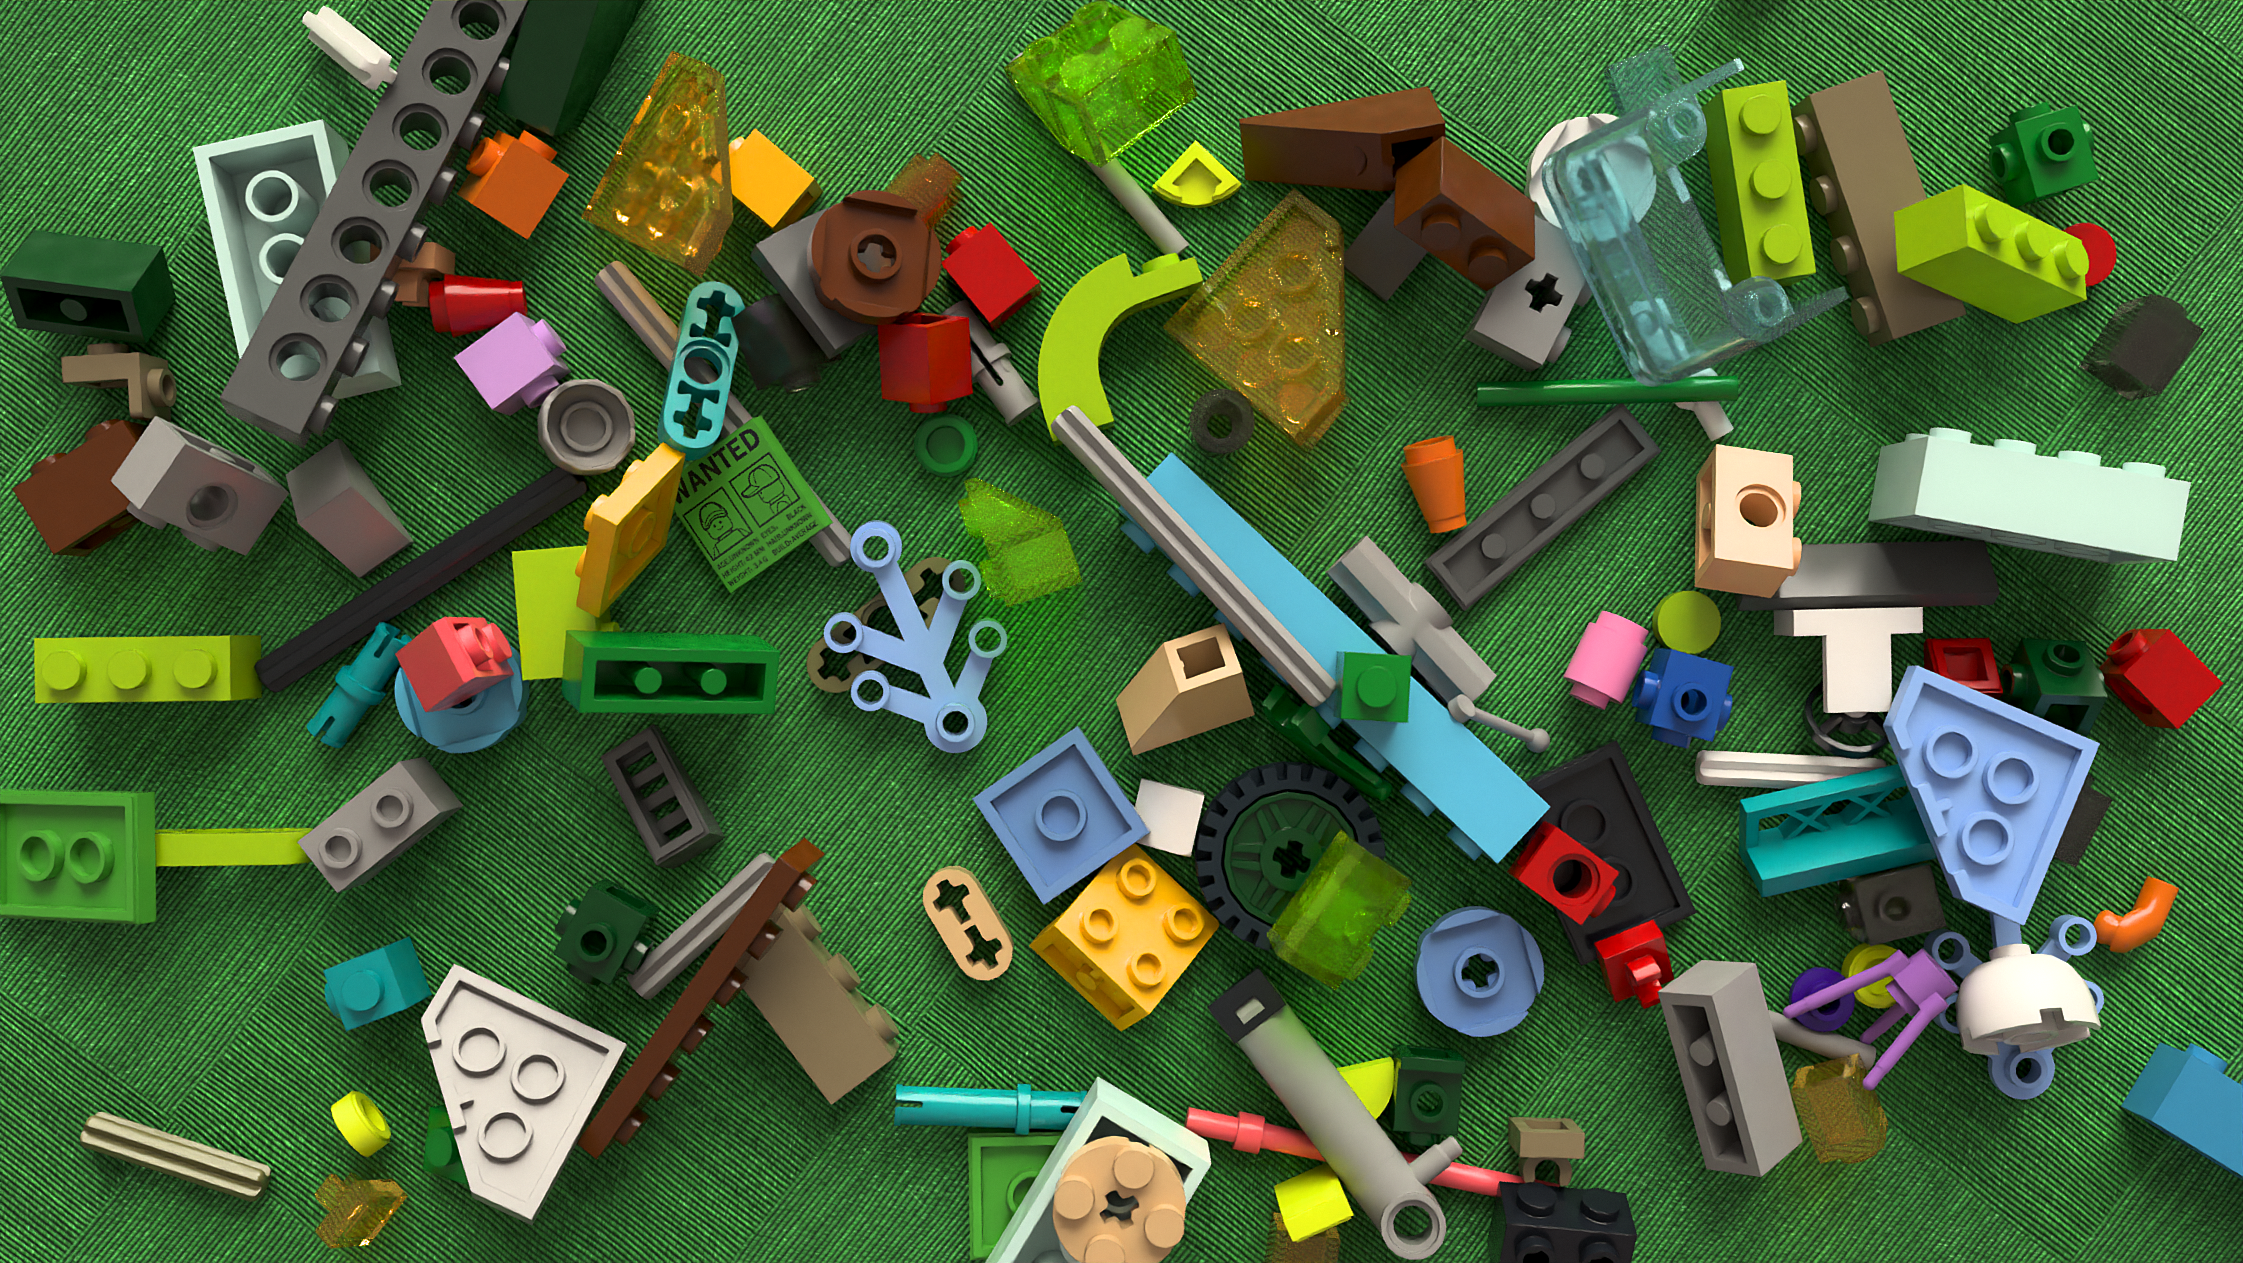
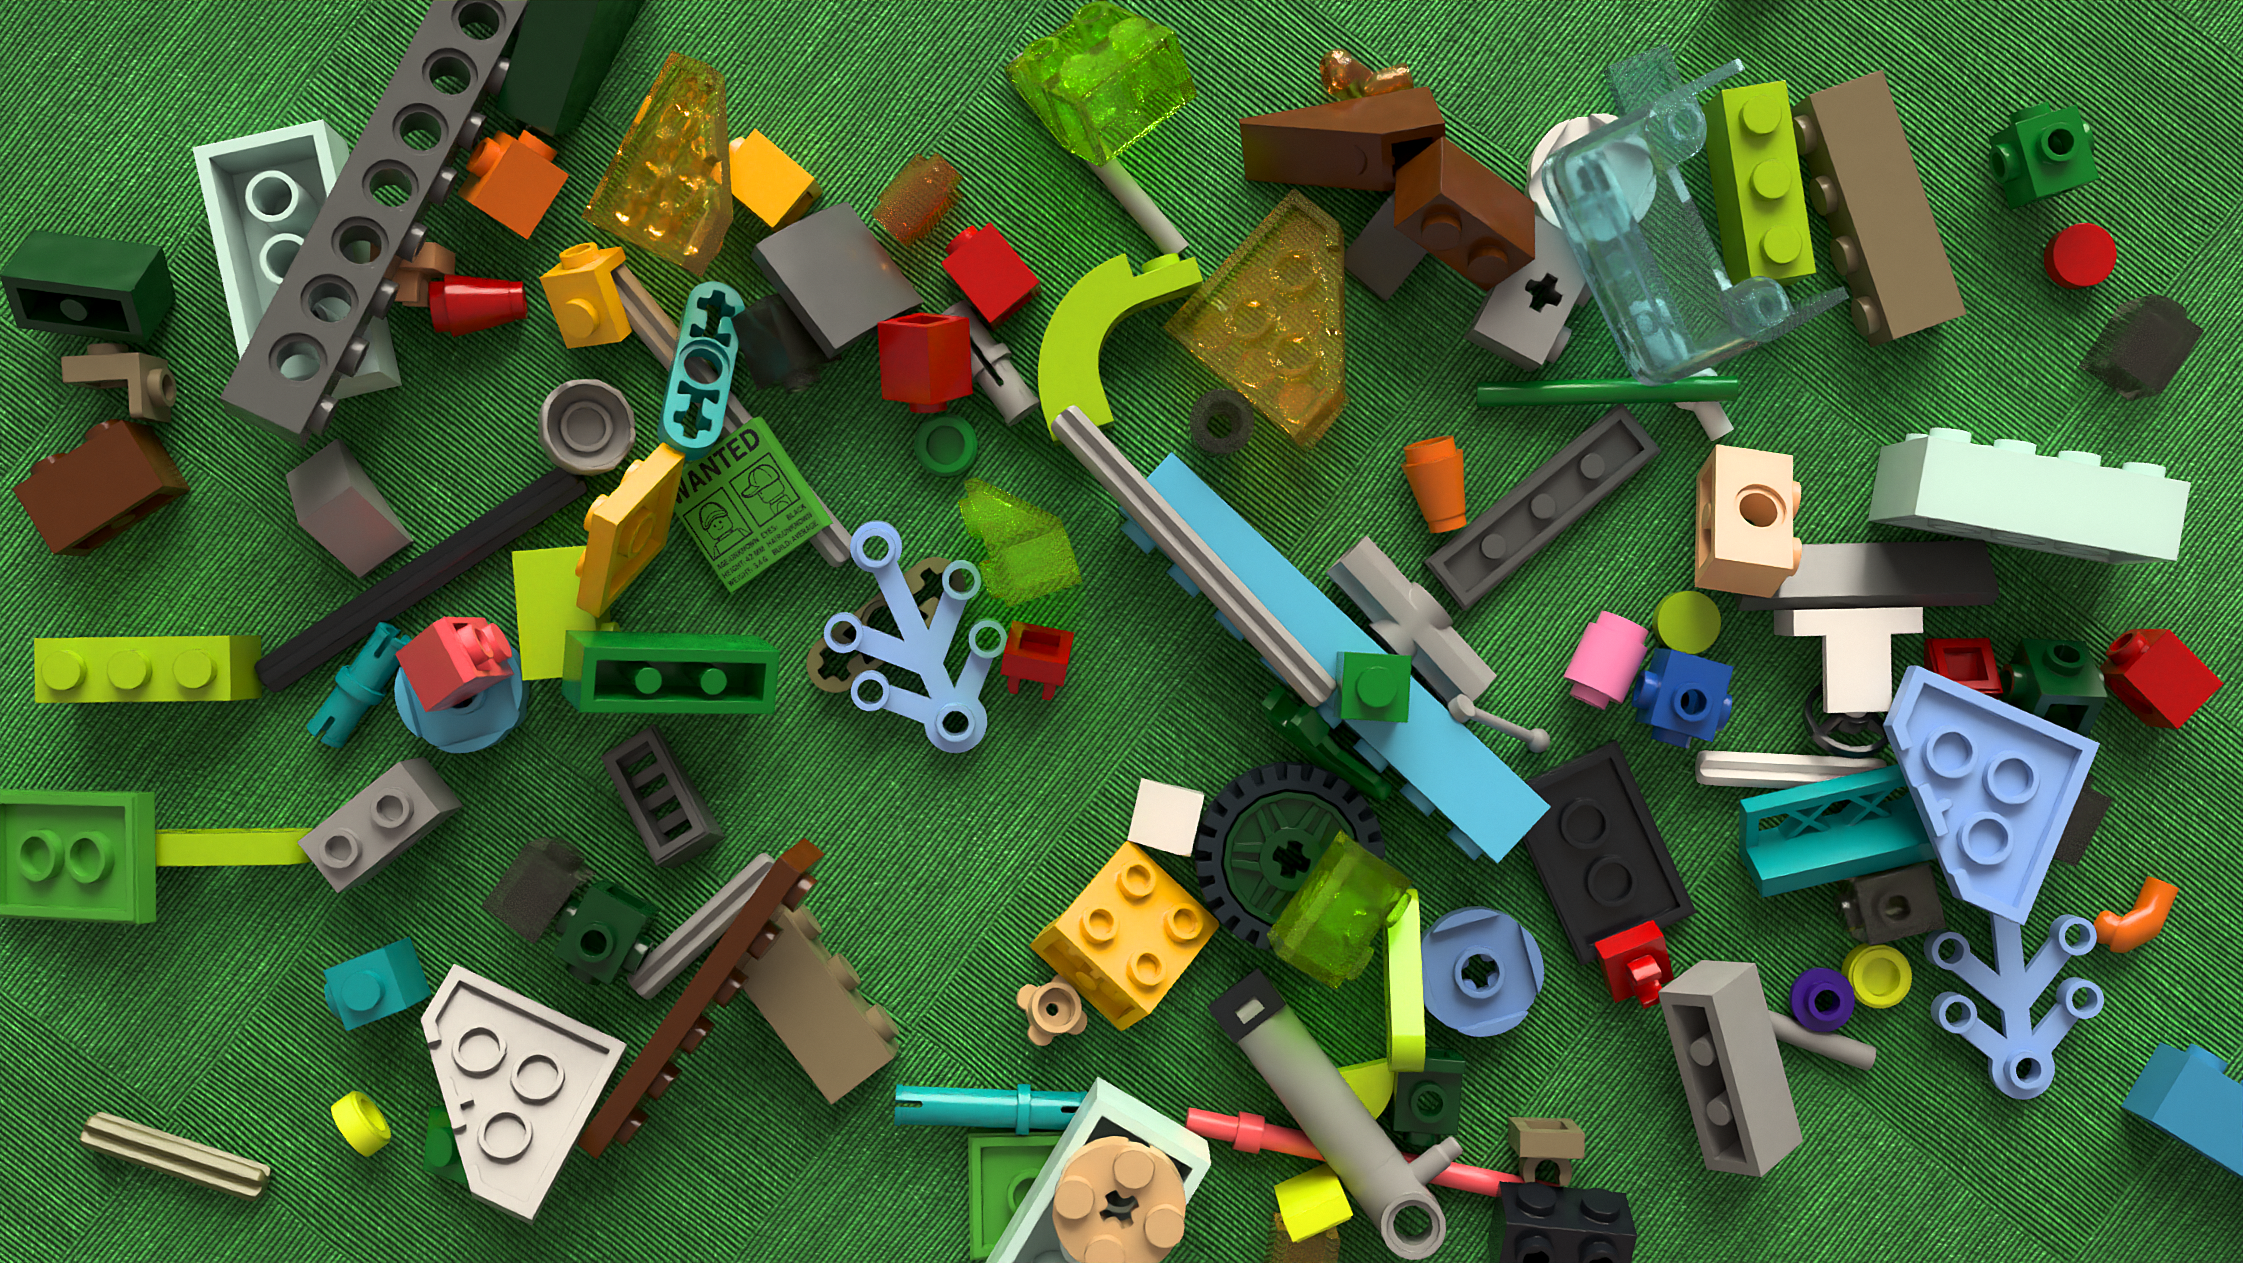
light grey brick [111,416,289,556] -> none
white axle [302,6,397,90] -> none
clear yellow tile [314,1173,408,1249] -> none
lavender brick [454,312,571,416] -> none
reddish brown plate [807,190,942,325] -> none
tan beam [923,866,1014,981] -> none
medium blue plate [972,726,1151,905] -> none
tan slope [1116,623,1255,755] -> none
neon yellow tile [1152,140,1242,208] -> none
red brick [1507,821,1620,925] -> none
medium lavender plant [1783,948,1958,1090] -> none
clear yellow brick [1791,1053,1888,1164] -> none
lime brick [1894,184,2089,324] -> none
white cylinder [1955,944,2101,1055] -> none
none -> clear smoke brick [482,836,596,944]
none -> yellow bracket [539,242,633,349]
none -> red tile [1000,620,1075,700]
none -> tan plate [1016,974,1087,1046]
none -> clear orange arm [1319,48,1414,101]
none -> beam [1381,888,1425,1072]

